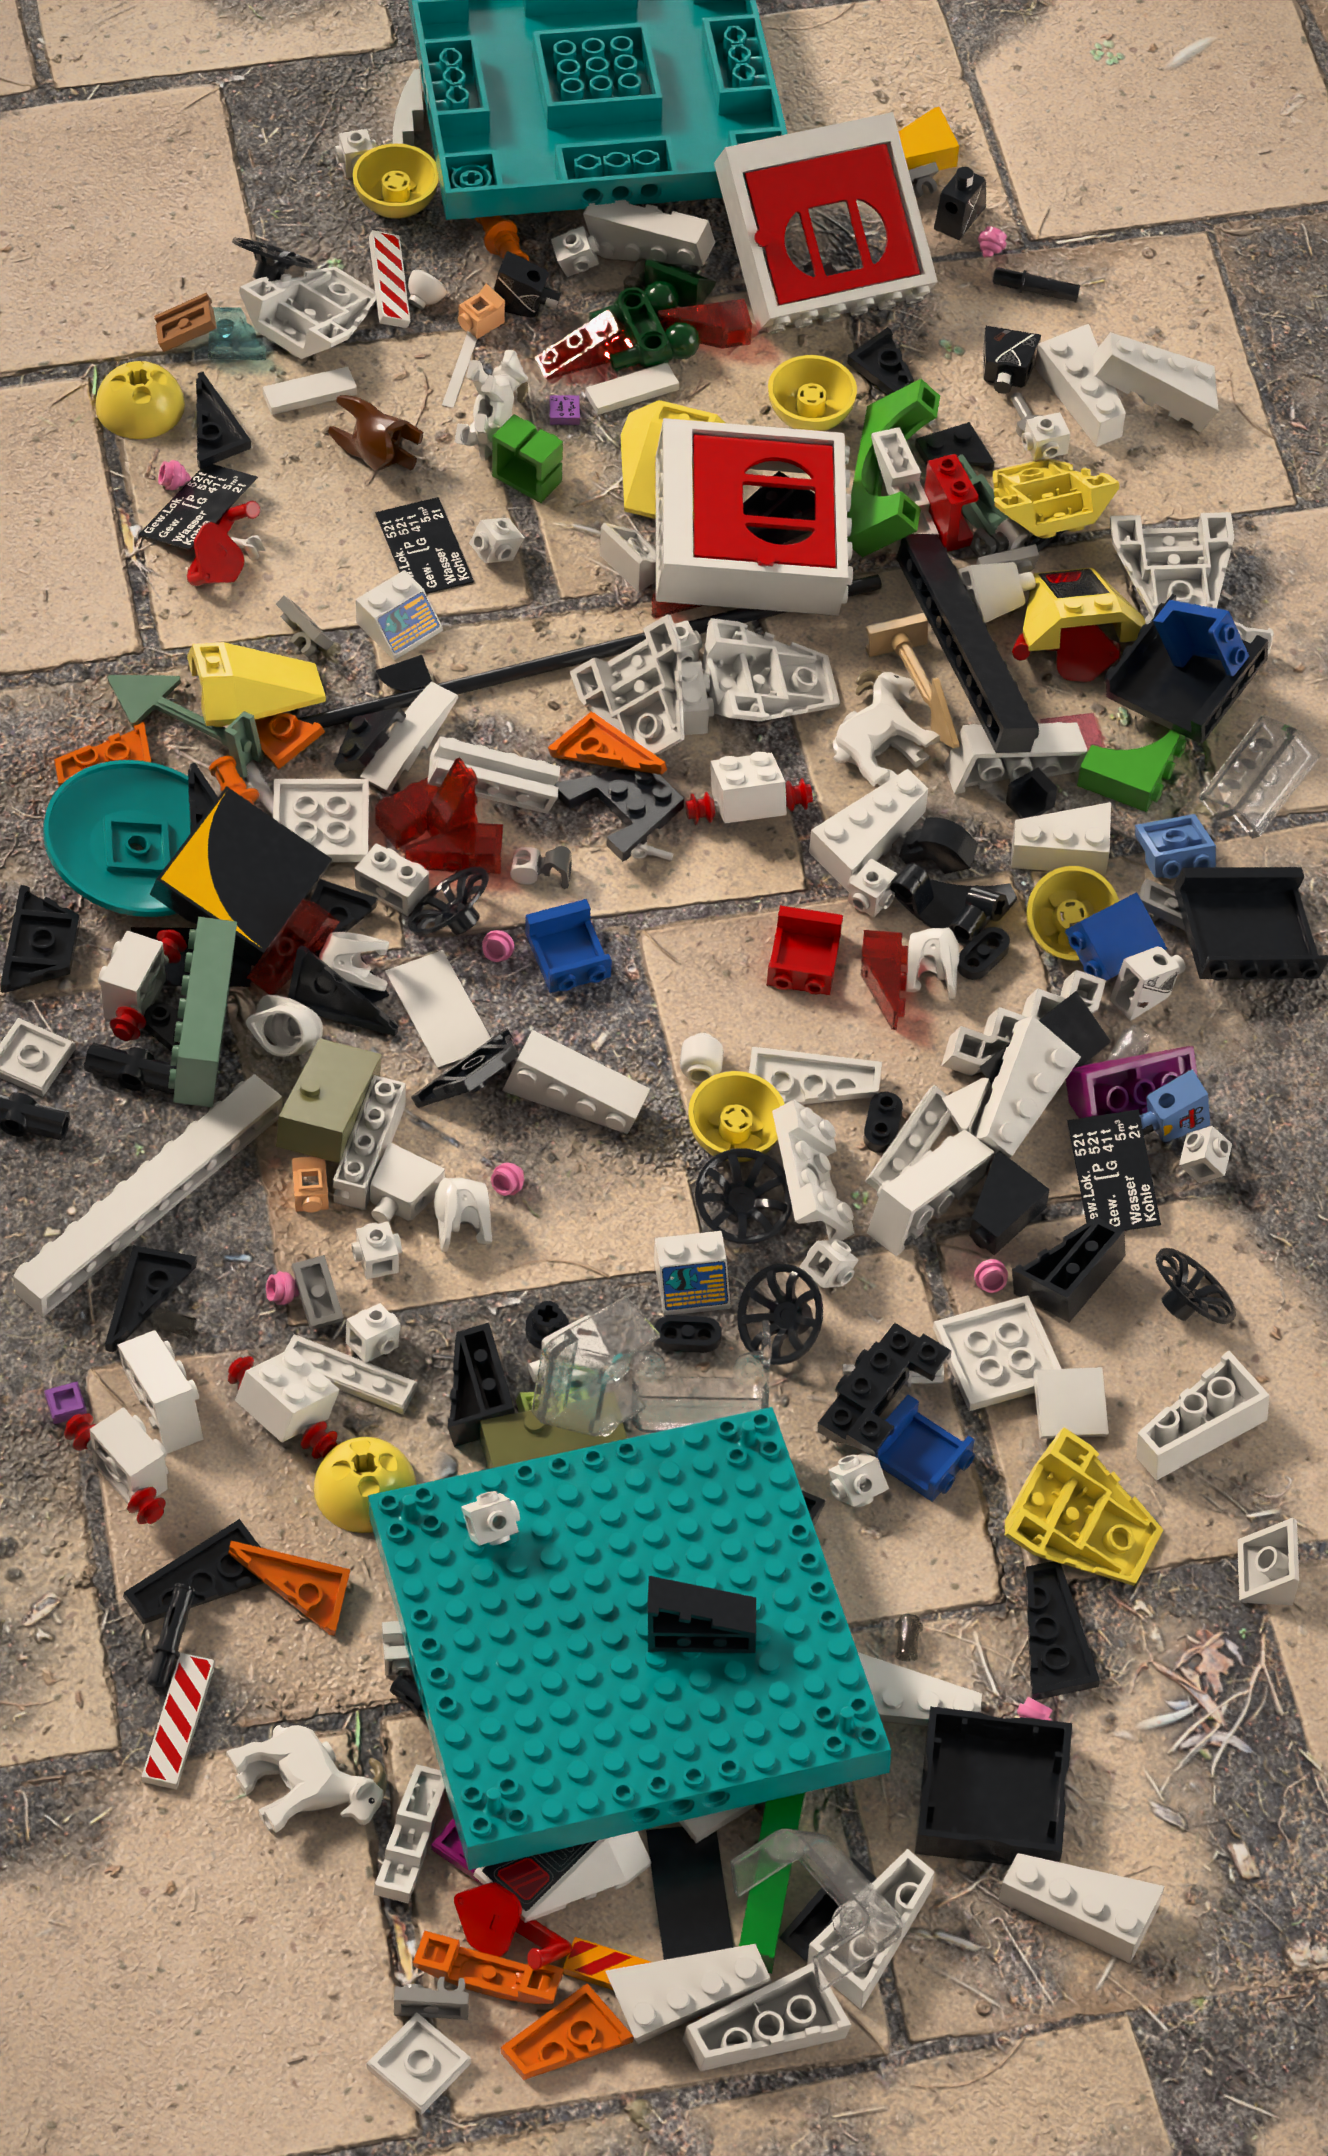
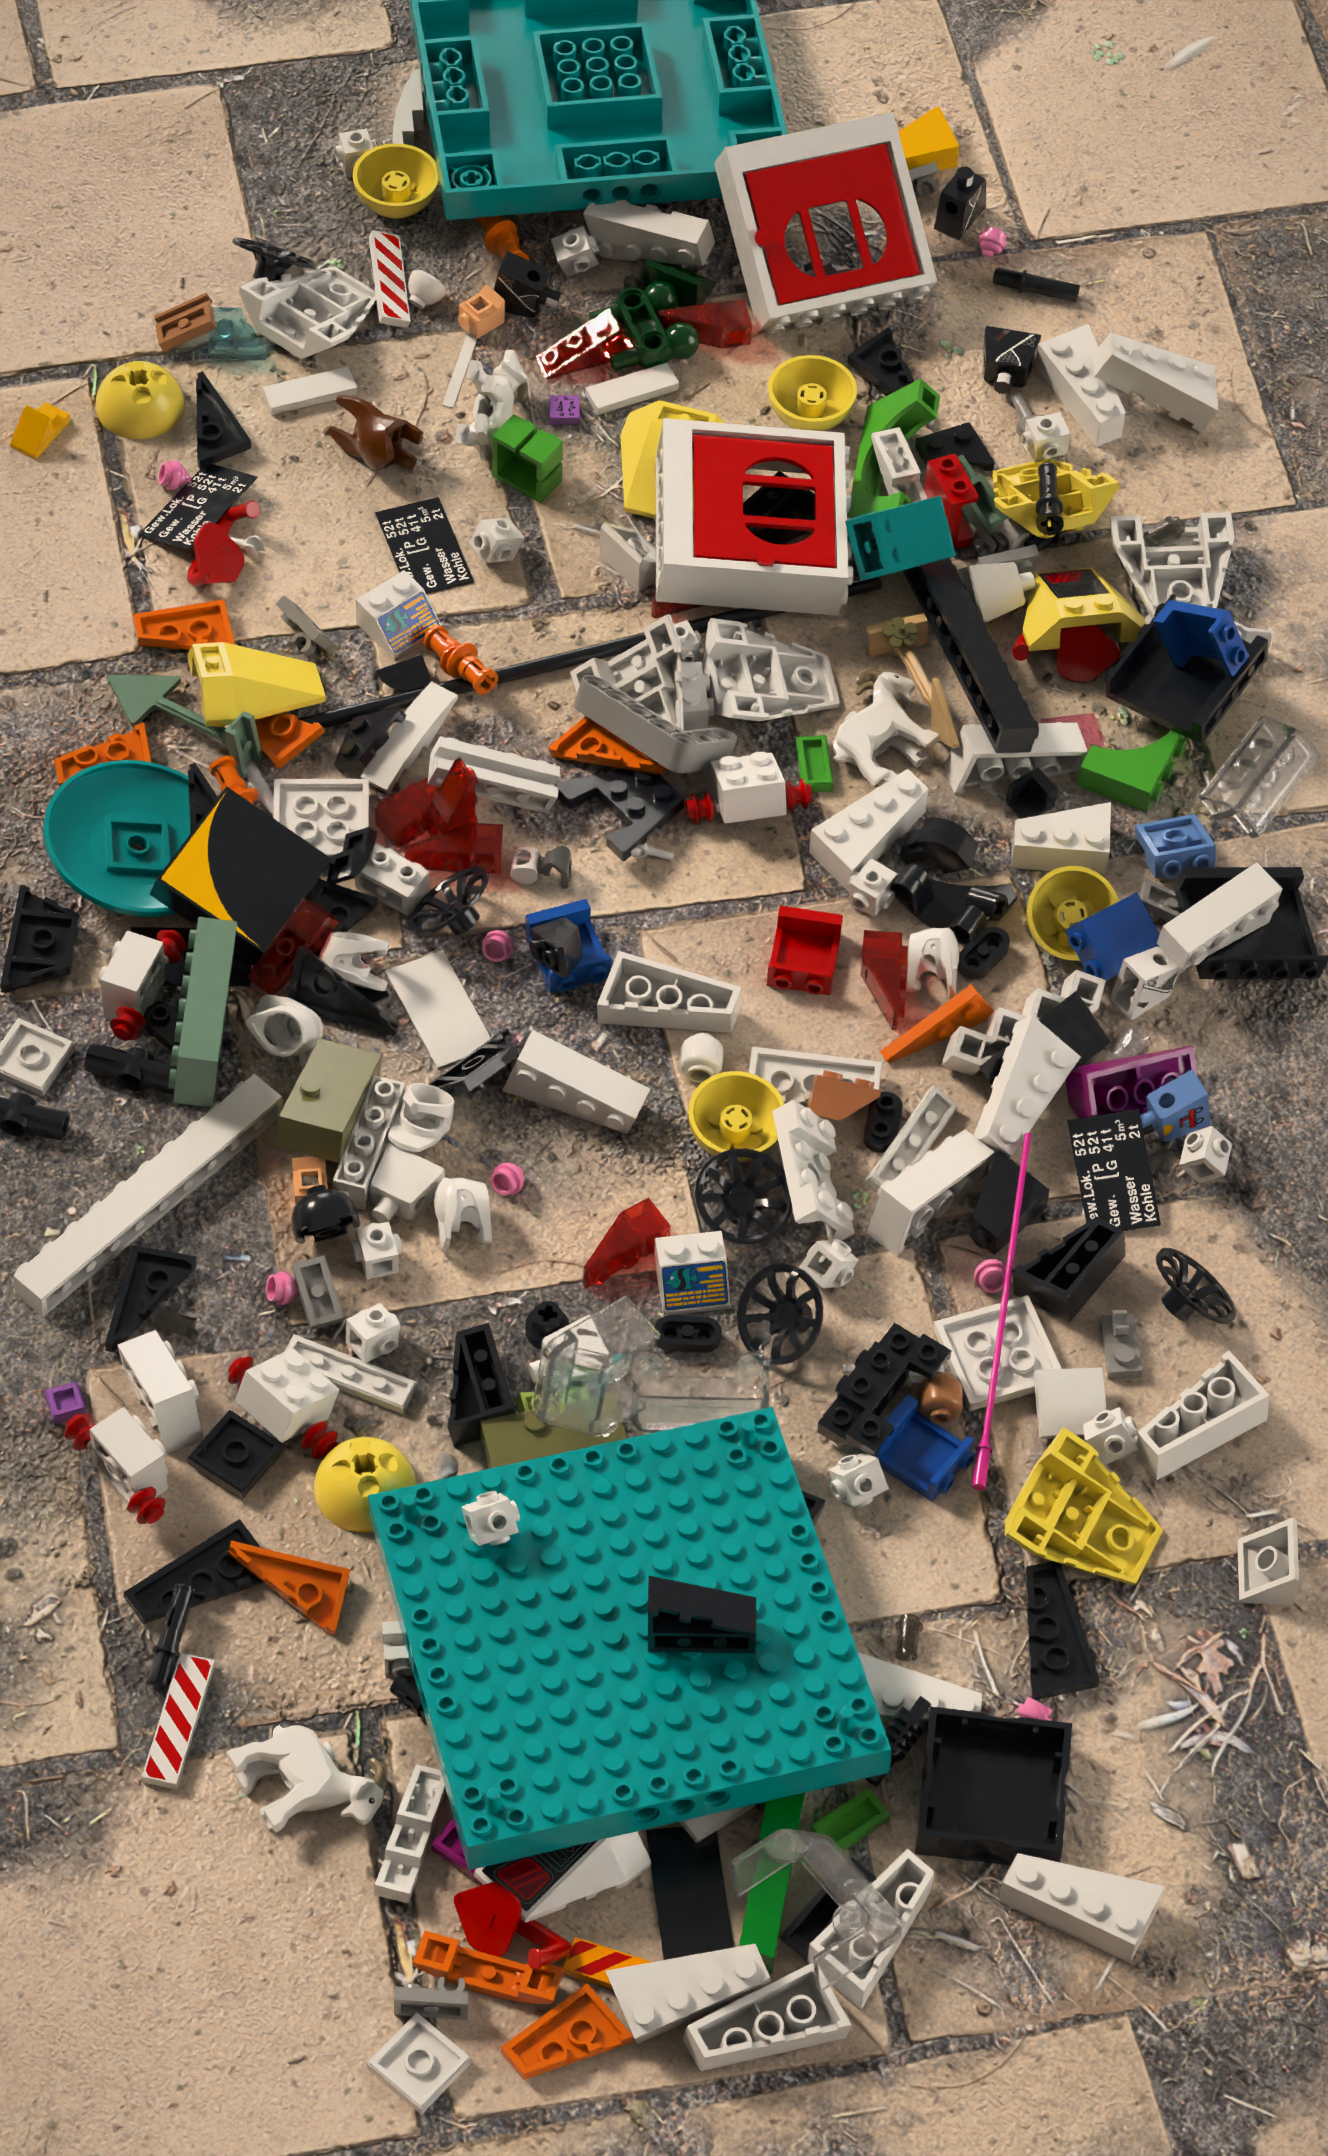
white slope [942,1078,993,1135] -> none
none -> yellow slope [10,402,70,460]
none -> orange wing [133,599,235,650]
none -> black plate [187,1410,285,1499]
none -> black cylinder [291,1185,360,1244]
none -> black slope [327,827,378,885]
none -> white helmet [387,1083,454,1152]
none -> orange piece [423,625,498,695]
none -> black slope [529,917,583,978]
none -> light grey beam [573,675,738,773]
none -> clear red slope [583,1197,671,1289]
none -> white wedge [597,951,742,1033]
none -> bright green tile [795,735,834,792]
none -> nougat slope [807,1070,881,1121]
none -> bright green tile [811,1788,891,1858]
none -> teal slope [845,496,956,581]
none -> black hinge [865,1696,932,1787]
none -> orange wing [880,984,994,1063]
none -> olive plant [882,617,917,648]
none -> medium nougat head [918,1372,963,1425]
none -> dark pink piece [972,1133,1031,1491]
none -> black pin [1035,462,1064,535]
none -> white brick [1083,1407,1139,1466]
none -> light grey plate [1099,1310,1143,1379]
none -> clear smoke pin [1144,516,1185,547]
none -> white wedge [1157,862,1282,970]

